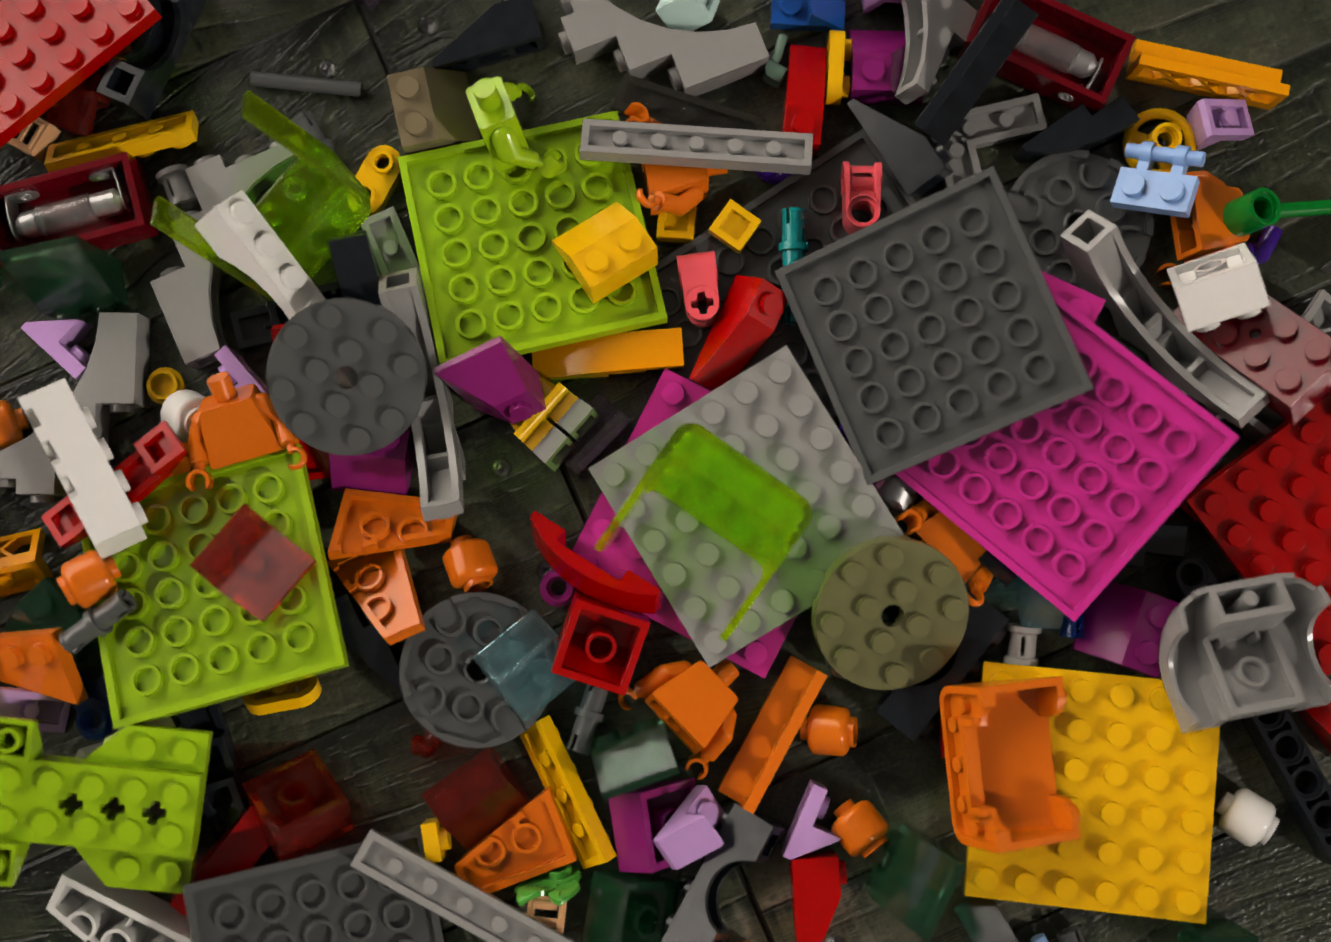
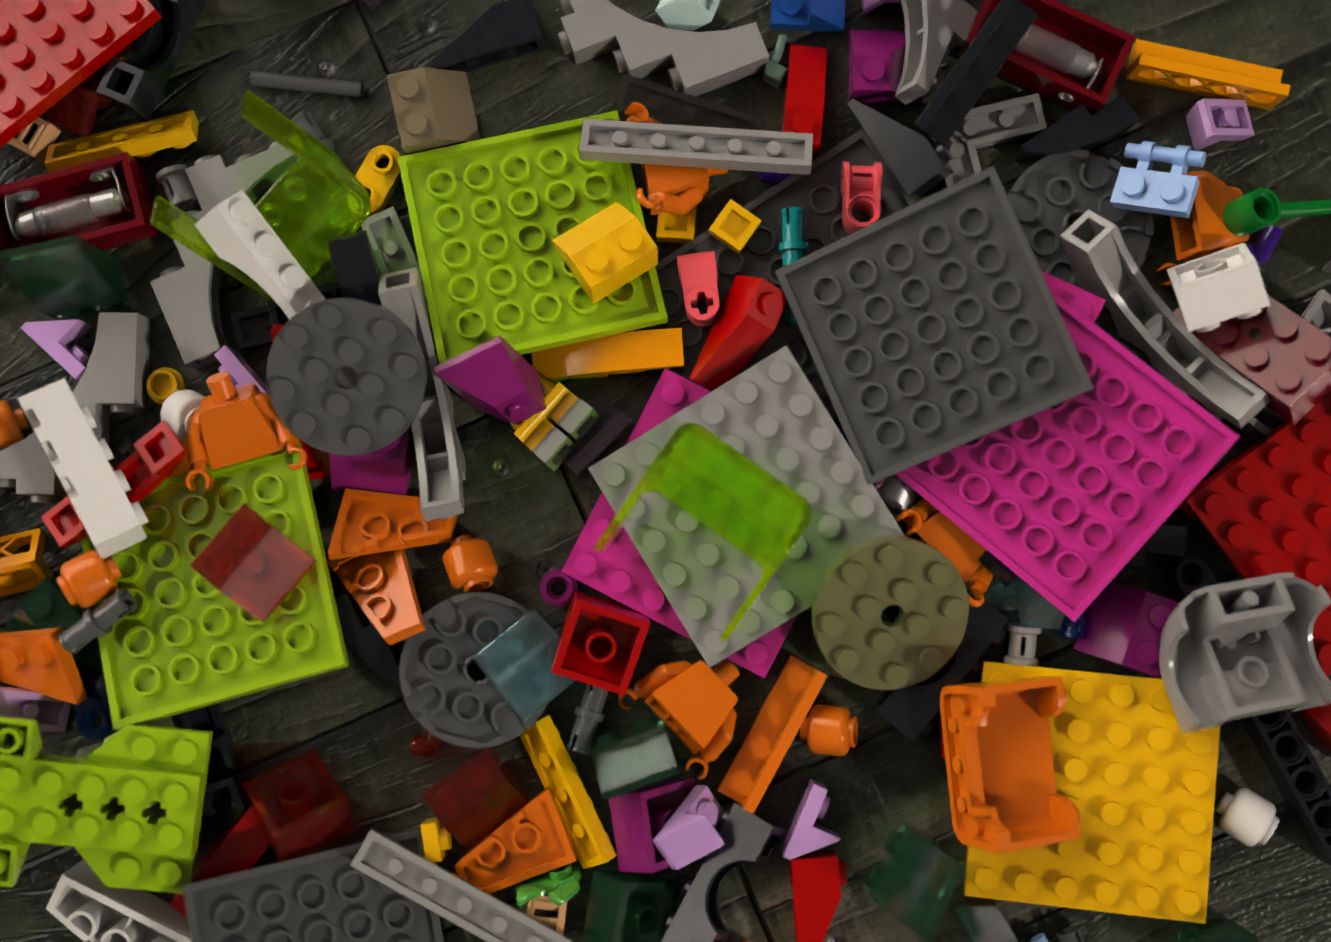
yellow plate [242,675,322,716] -> none
lime torso [465,76,565,178] -> none
red slope [530,511,661,614] -> none
yellow plate [824,30,852,106] -> none
orange head [831,798,889,859] -> none
yellow piece [1122,108,1196,173] -> none

